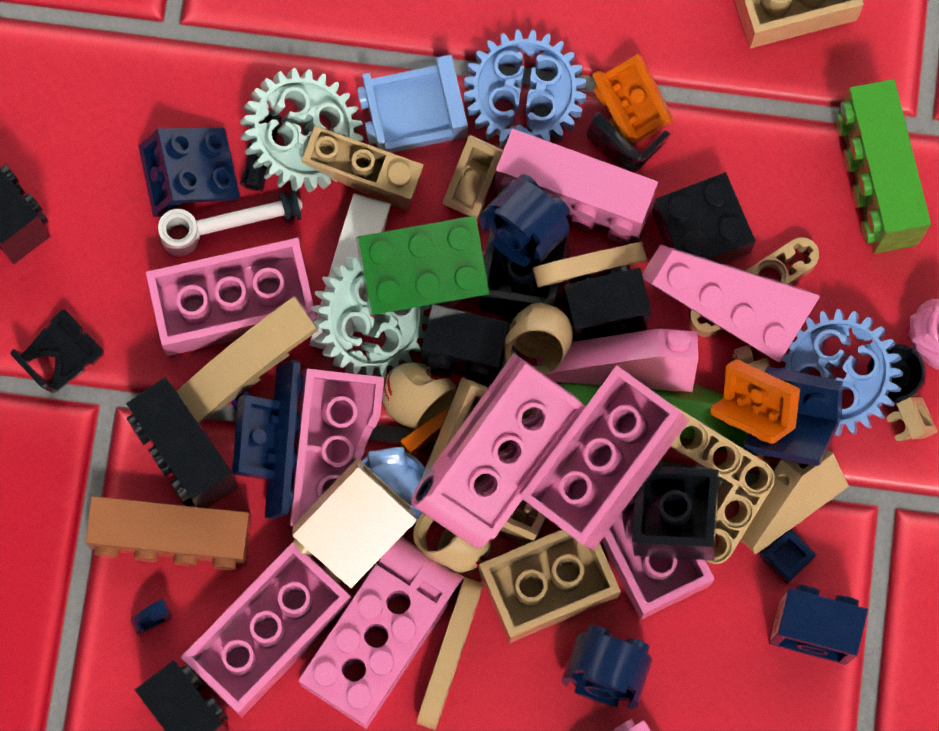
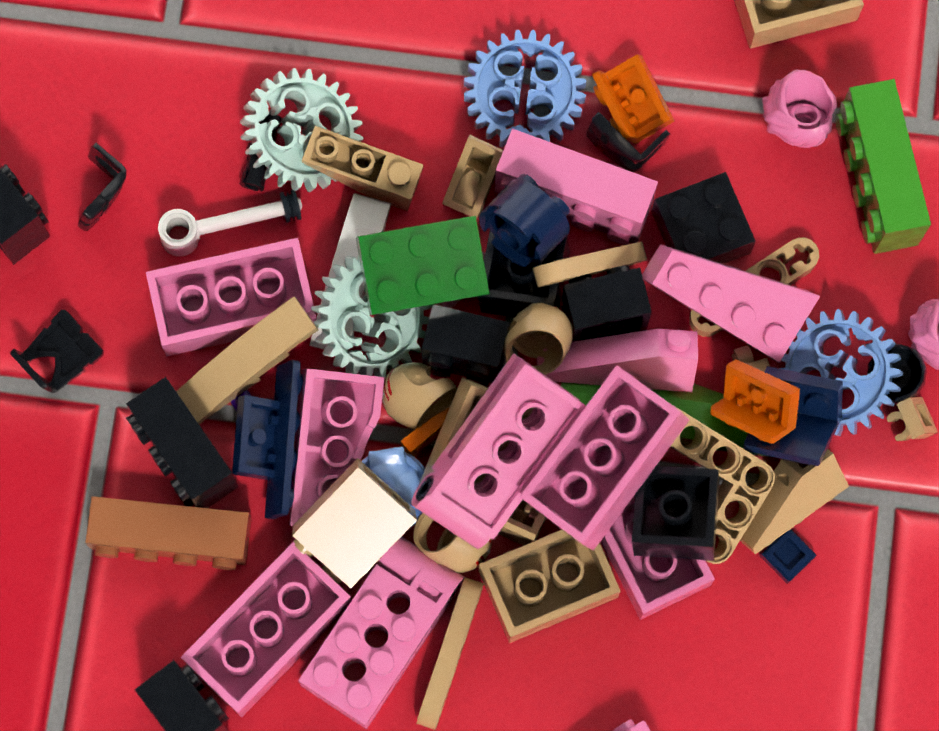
dark blue tile [131,599,172,634] -> none
dark blue bracket [138,127,240,217] -> none
light blue panel [357,55,468,153] -> none
dark blue brick [562,625,652,708] -> none
dark blue brick [769,585,868,665] -> none
none -> piece [78,142,126,231]
none -> bright pink hair [762,69,837,148]

